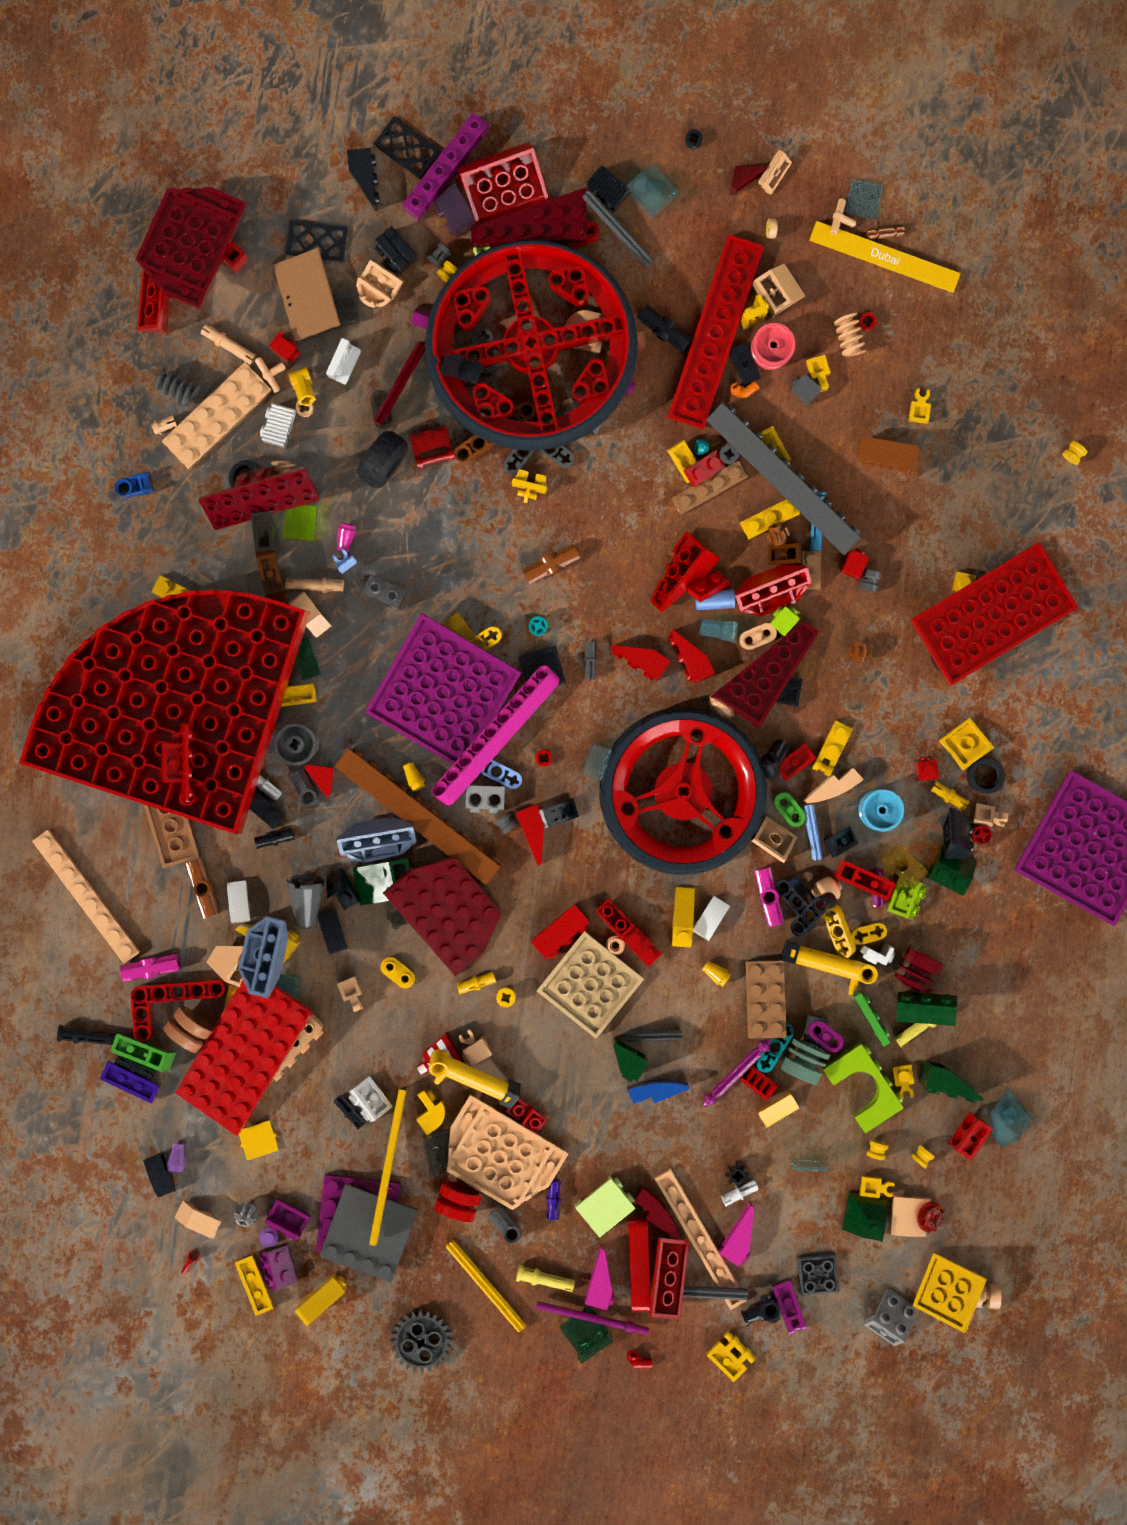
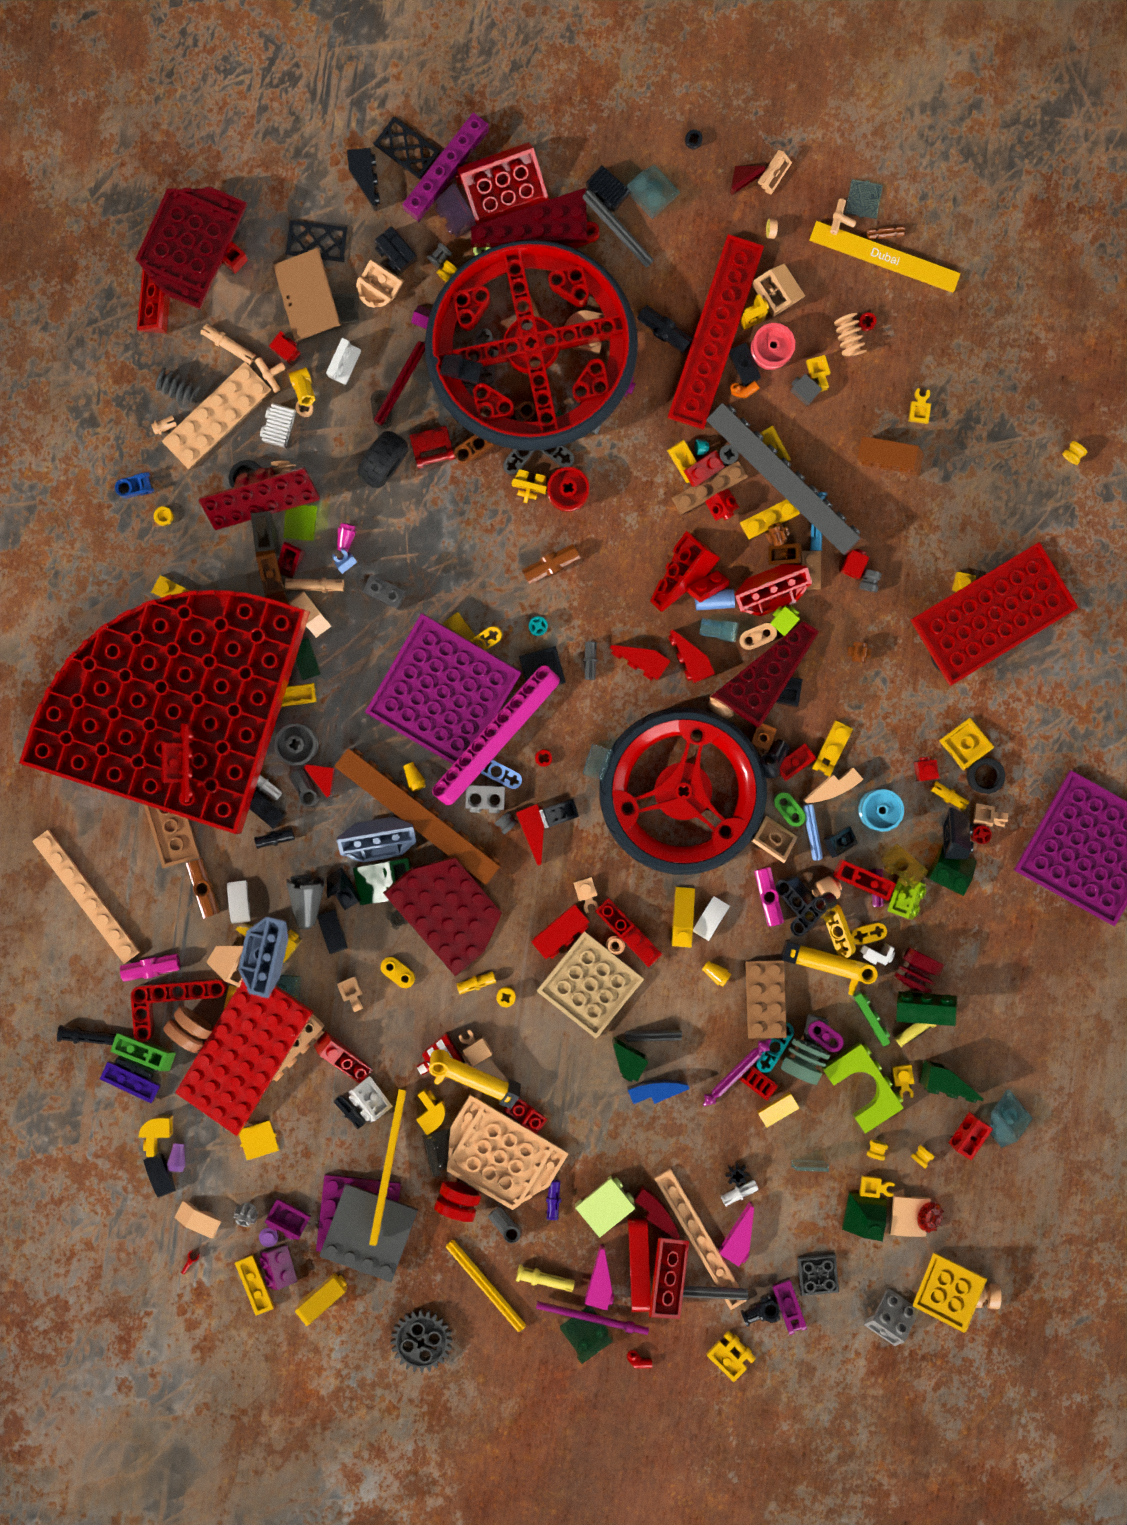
none -> yellow brick [138,1115,173,1157]
none -> yellow tile [154,506,174,526]
none -> dark red slope [278,542,306,579]
none -> red slope [313,1031,373,1084]
none -> red wheel [547,467,589,512]
none -> light nougat plate [573,877,598,913]
none -> red brick [705,488,739,521]
none -> dark orange brick [750,724,777,753]

